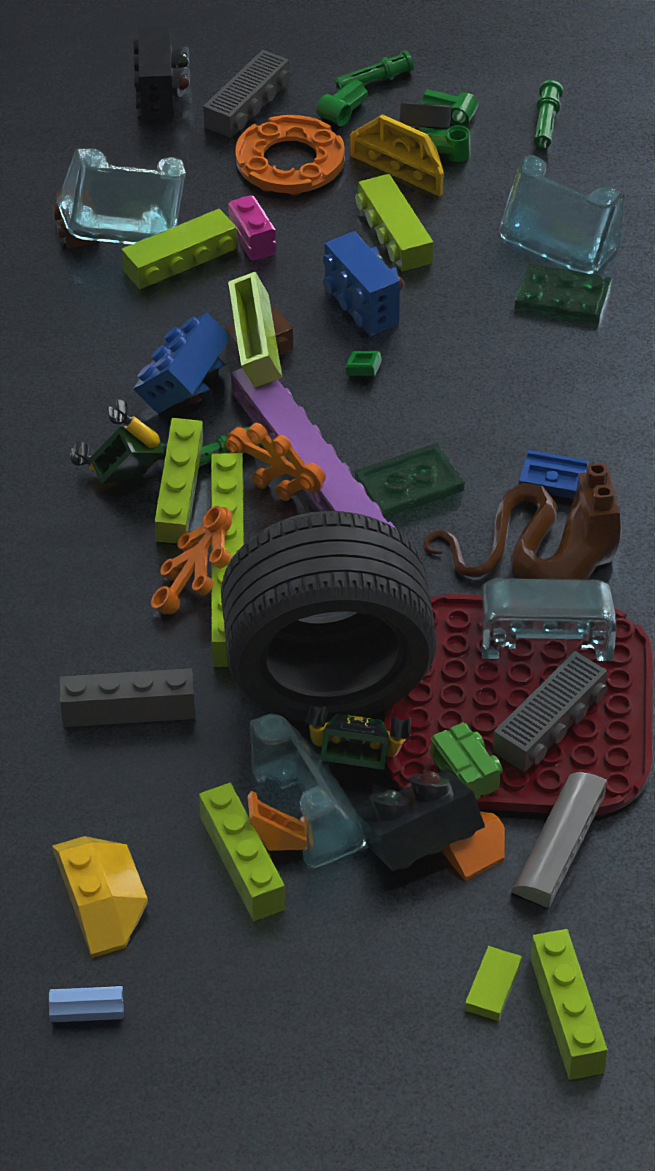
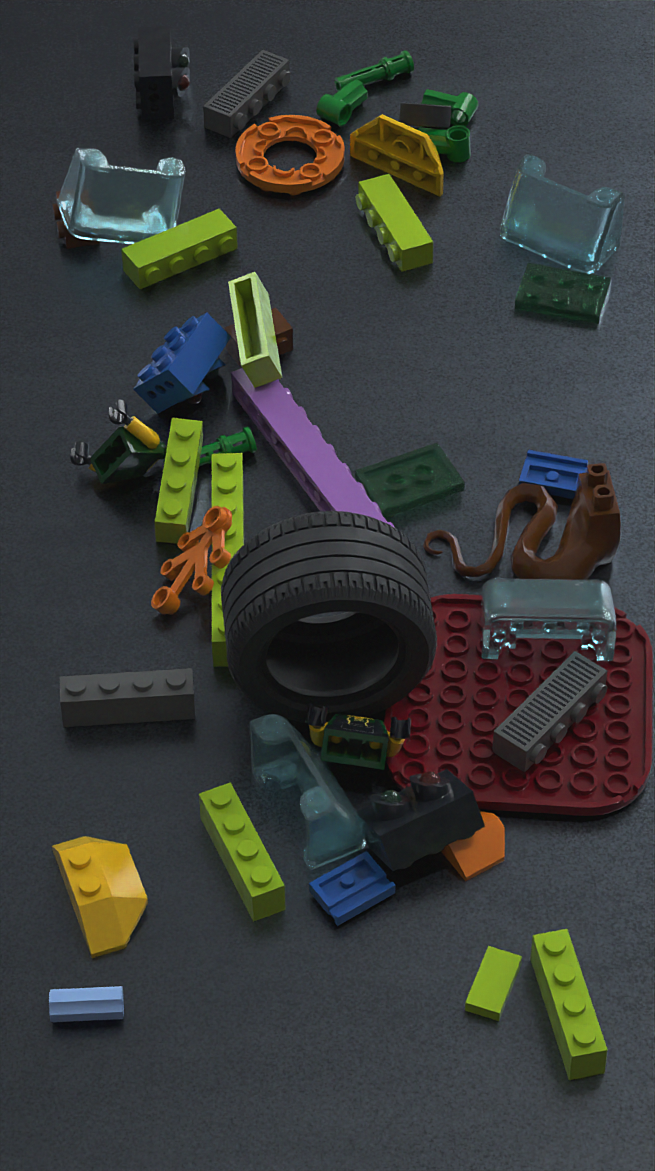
orange plant [225,423,326,501] -> none
dark pink brick [228,195,276,261] -> none
orange slope [247,791,313,851] -> none
blue piece [323,231,404,336] -> none
green tile [345,351,382,376] -> none
bright green brick [430,722,502,799] -> none
light grey brick [511,772,607,909] -> none
green pin [534,80,563,149] -> none
none -> blue plate [309,851,395,926]

